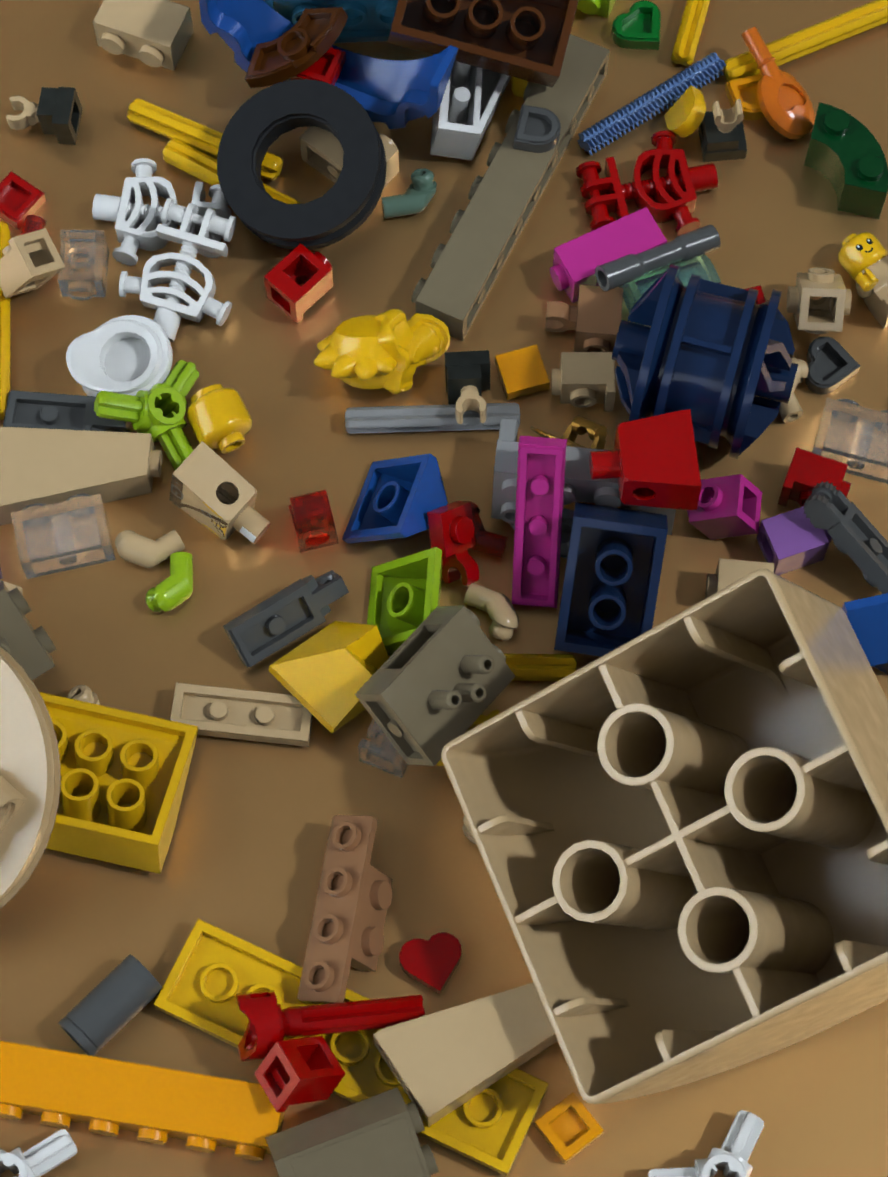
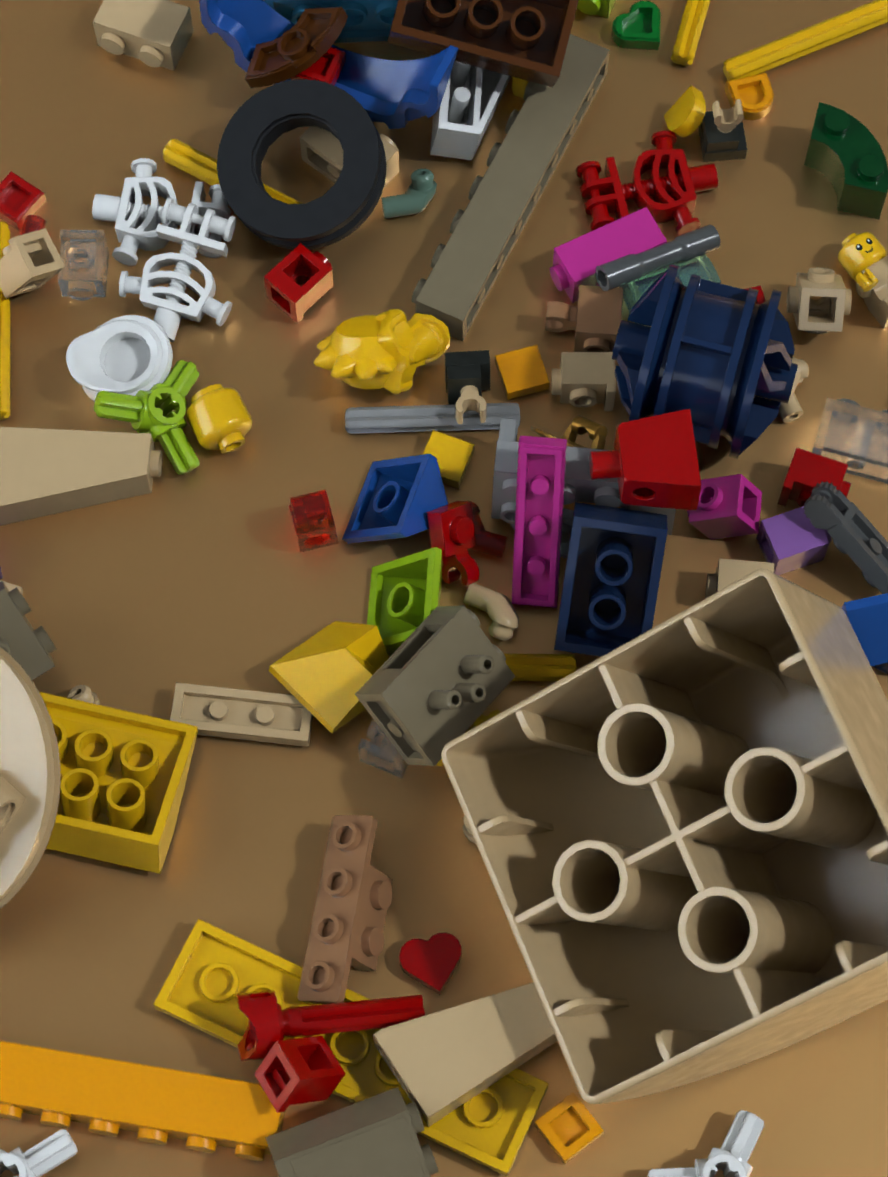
dark grey hinge [3,390,131,432] -> none
pearl dark grey piece [6,87,82,145] -> none
clear brick [11,493,116,579] -> none
dark grey pin [58,954,162,1056] -> none
tan arm [115,529,185,568] -> none
yellow axle [127,98,283,181] -> none
lime arm [145,552,193,612] -> none
tan torso [170,441,271,544] -> none
dark grey hinge [223,570,349,668] -> none
dark grey tile [513,104,561,153] -> none
medium blue axle [577,52,726,156] -> none
orange piece [741,27,815,139] -> none
dark grey tile [805,336,860,395] -> none
none -> yellow tile [423,430,475,489]

